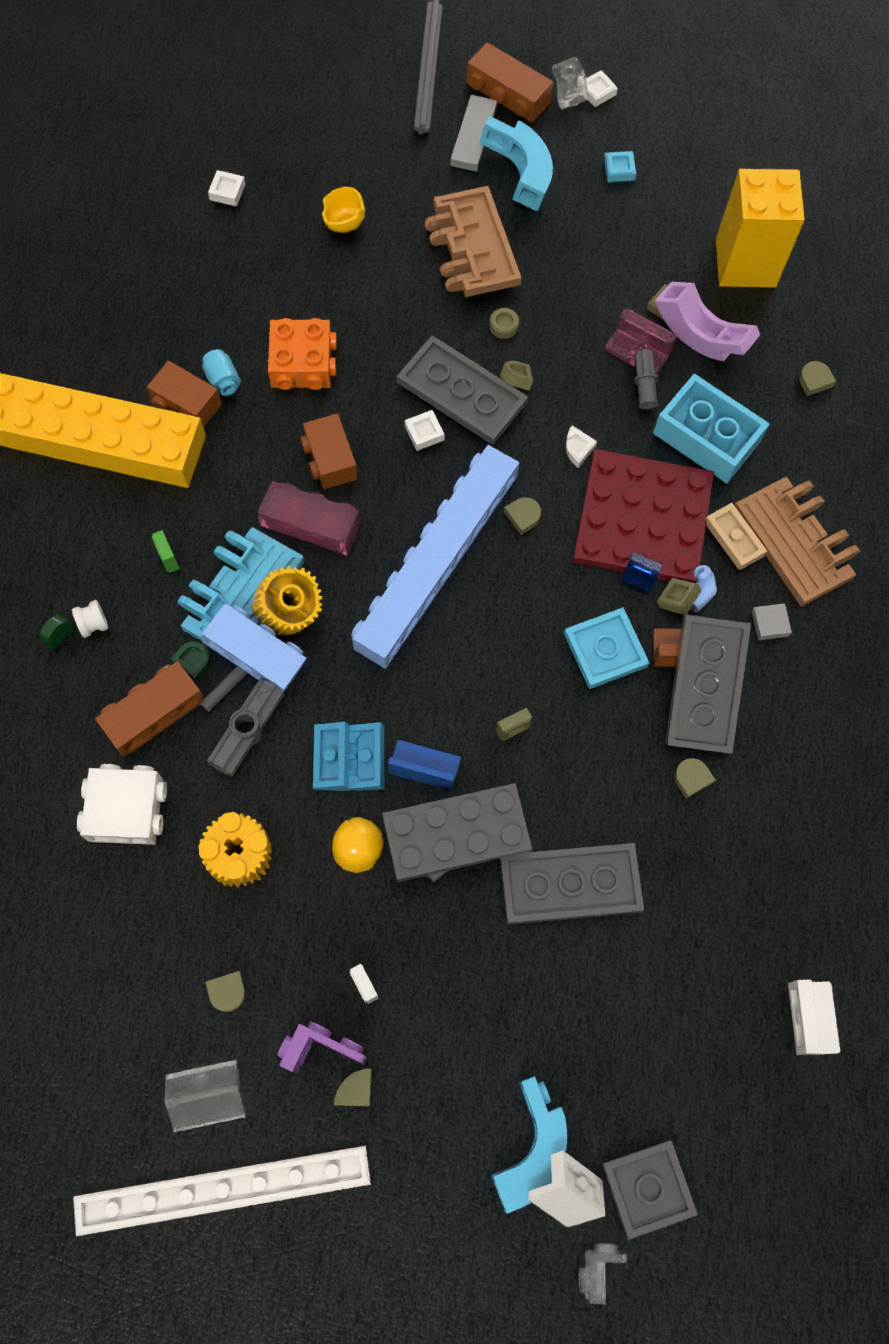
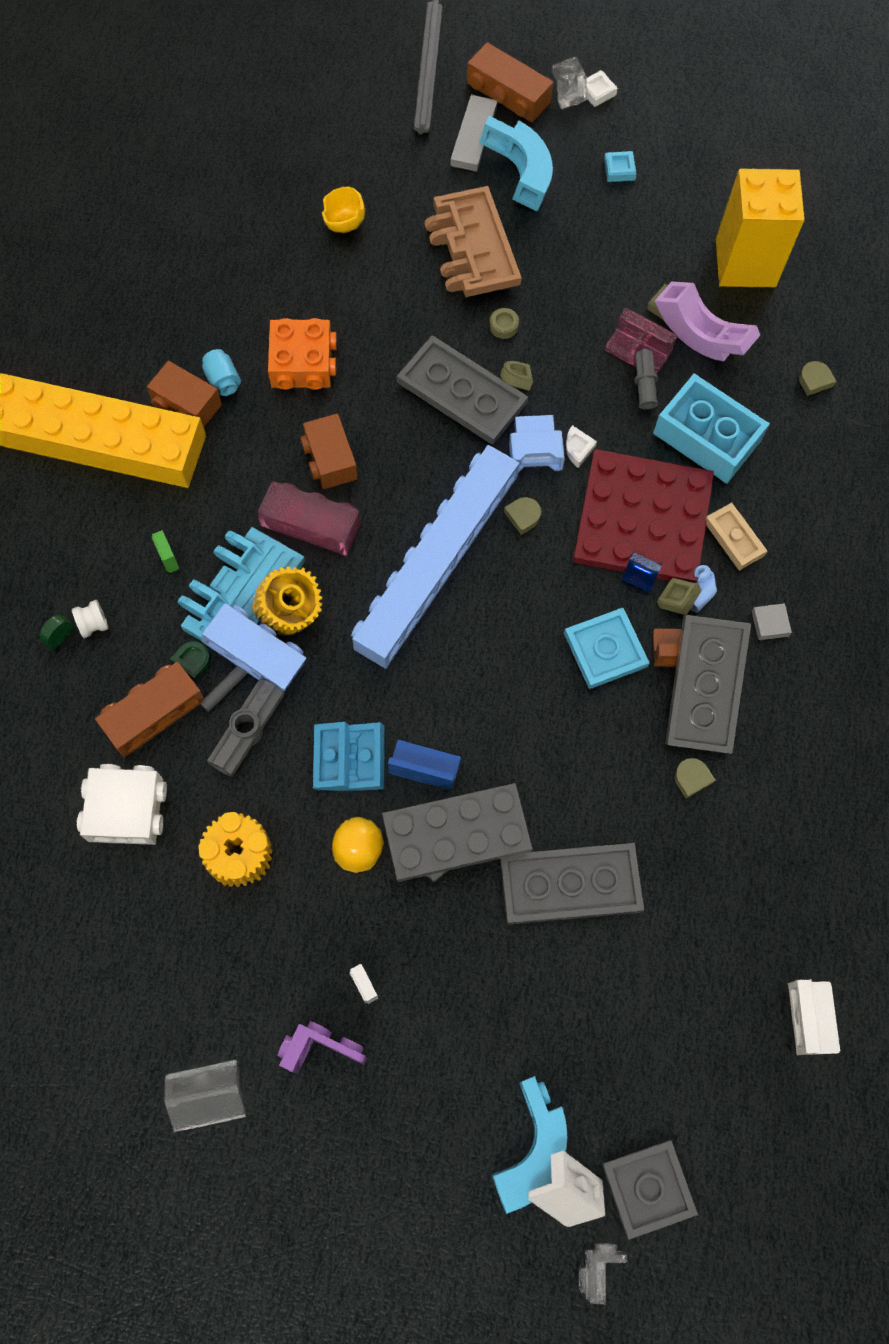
white tile [74,1146,371,1236] -> none
olive tile [205,971,246,1012] -> none
white plate [208,170,245,206] -> none
olive tile [334,1069,372,1106] -> none
white plate [405,410,444,451] -> none
olive tile [496,708,532,741] -> none
medium nougat hinge [734,477,860,607] -> none
none -> light blue piece [509,415,564,473]

